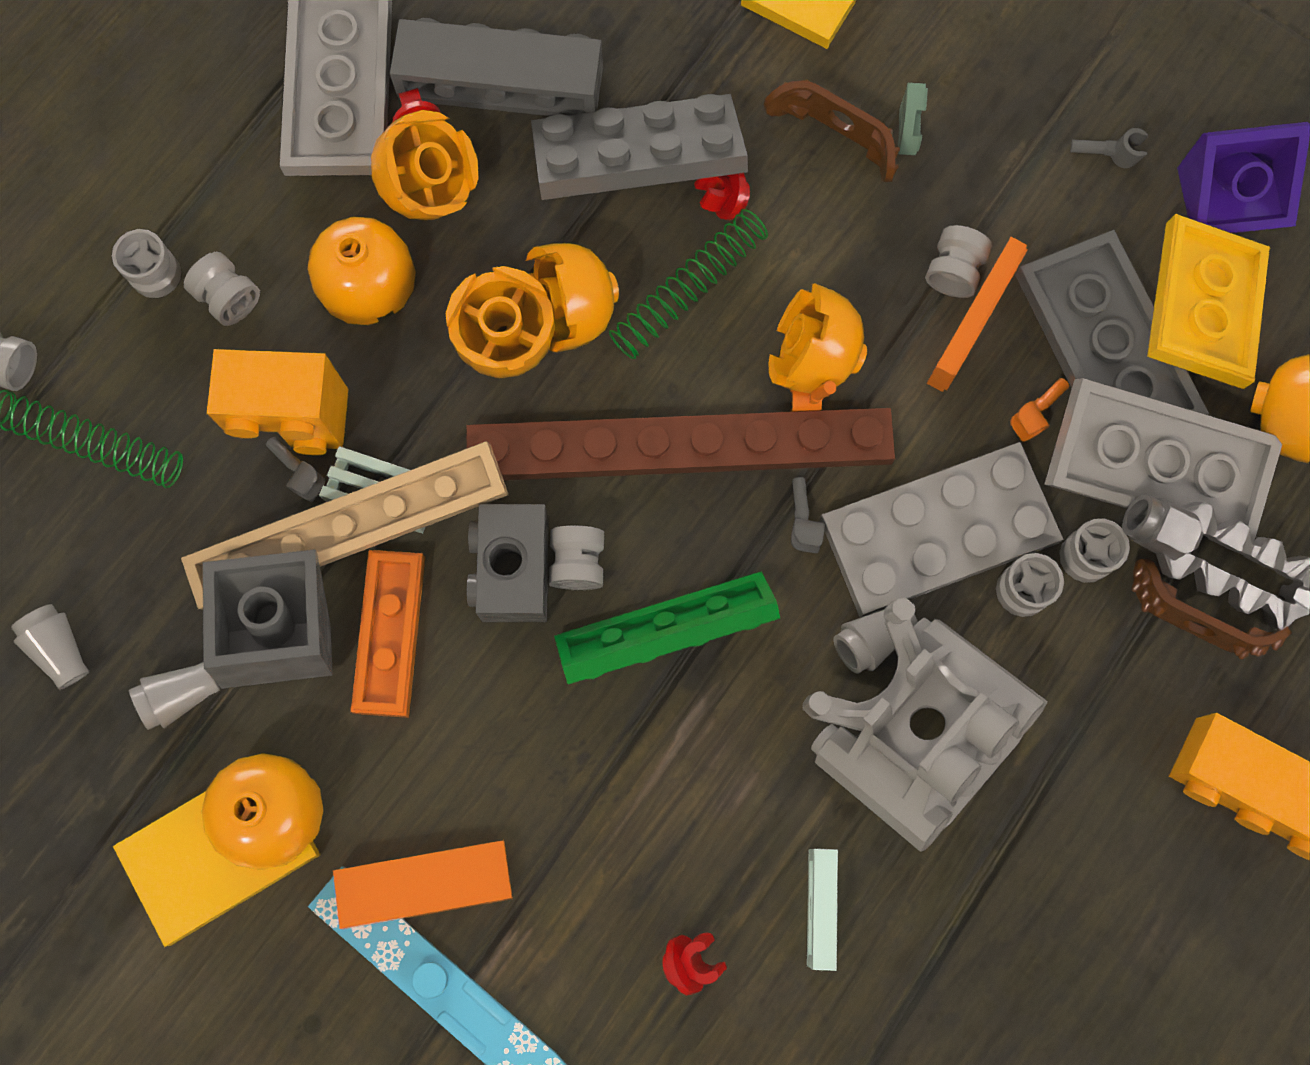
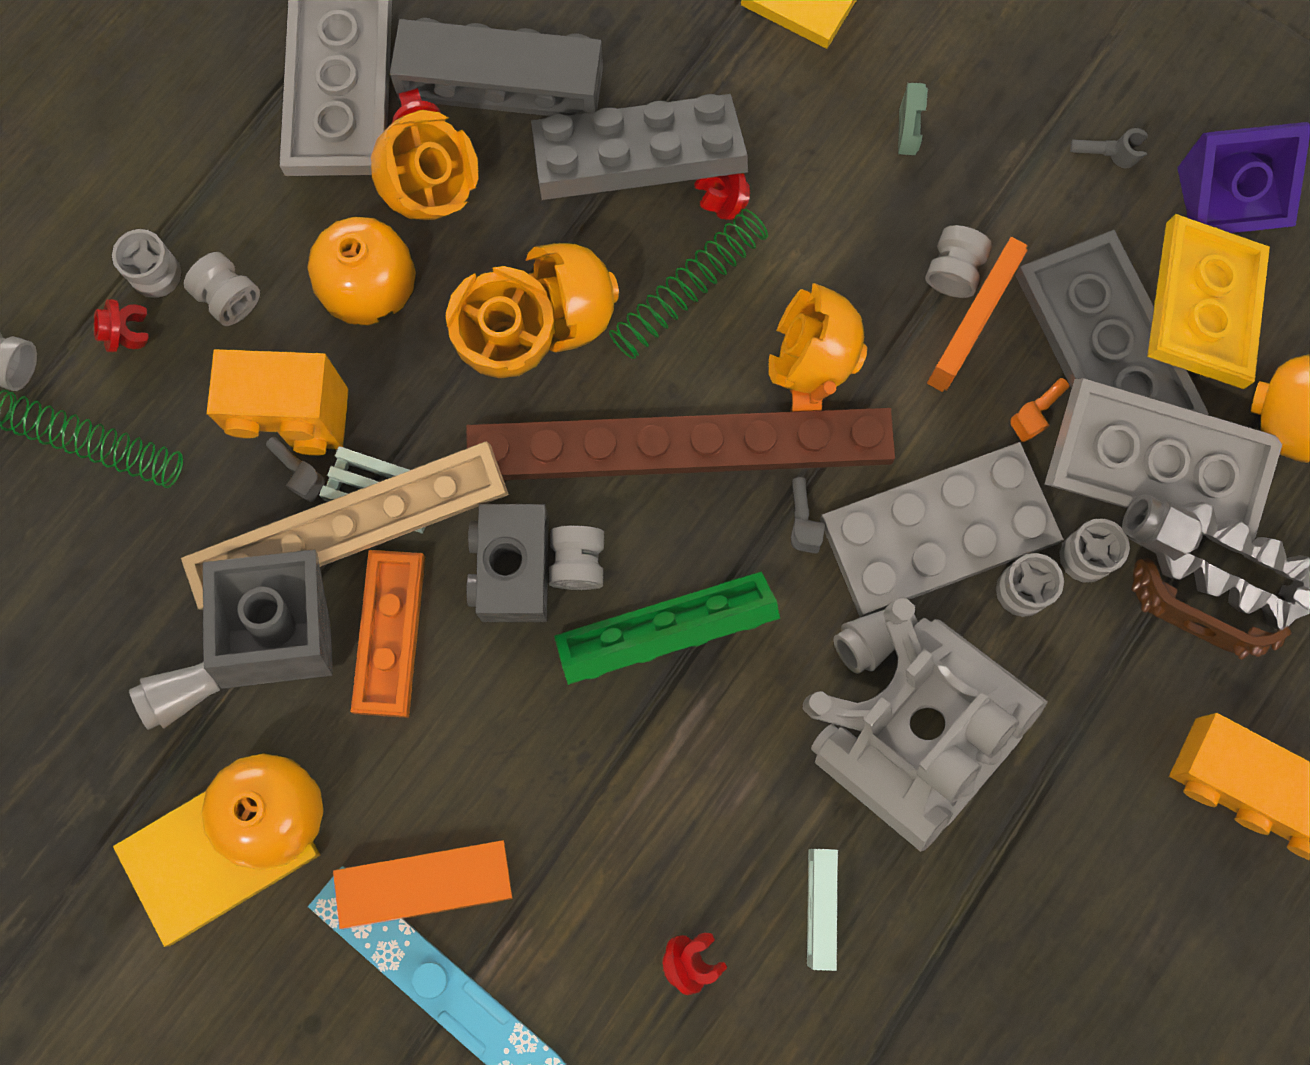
light grey cone [11,604,89,690] -> none
reddish brown piece [763,79,900,182] -> none
none -> red plate [94,299,148,352]

